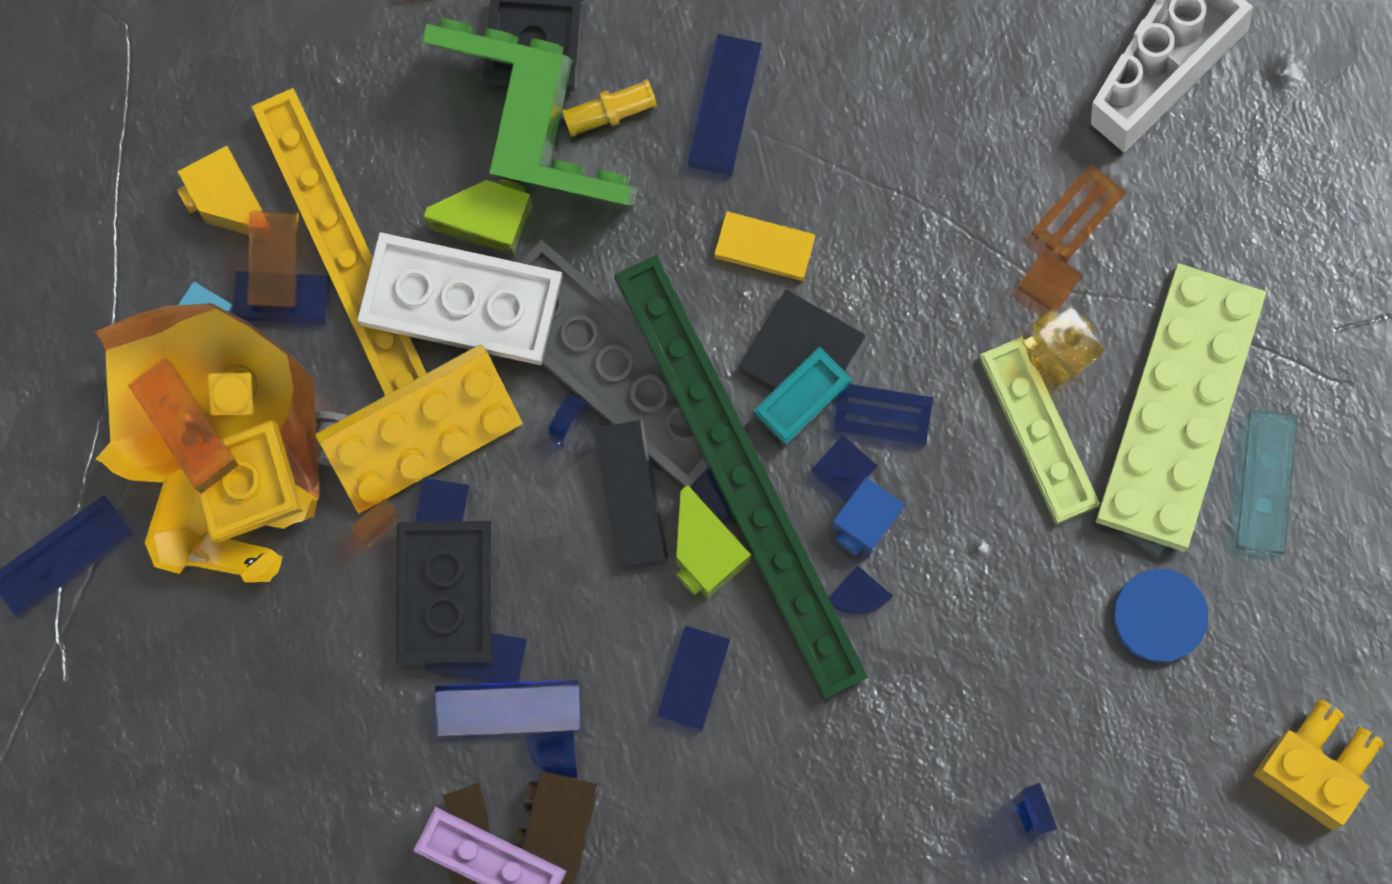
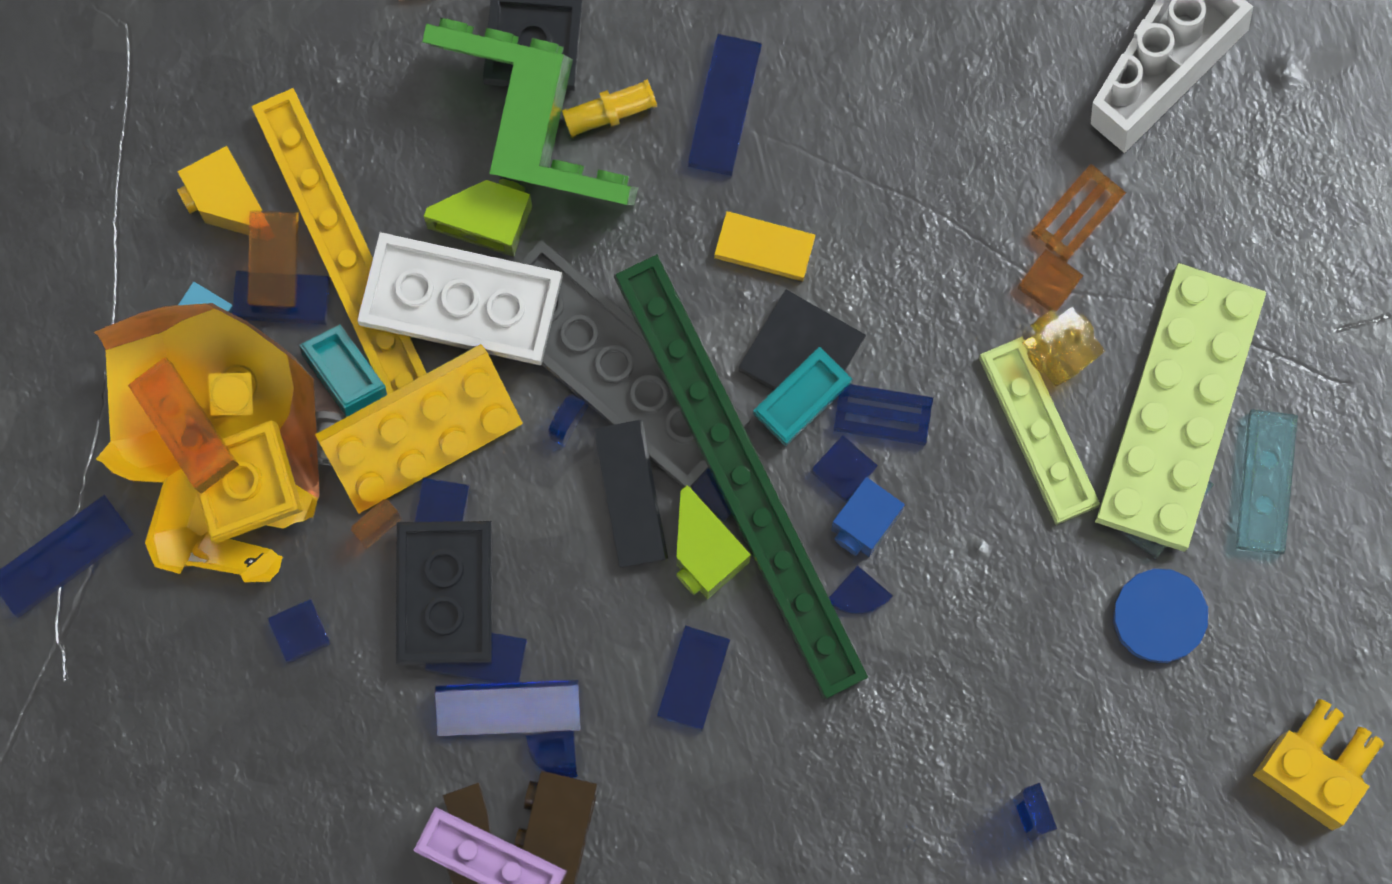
none -> clear blue tile [267,599,331,663]
none -> teal tile [299,324,387,417]

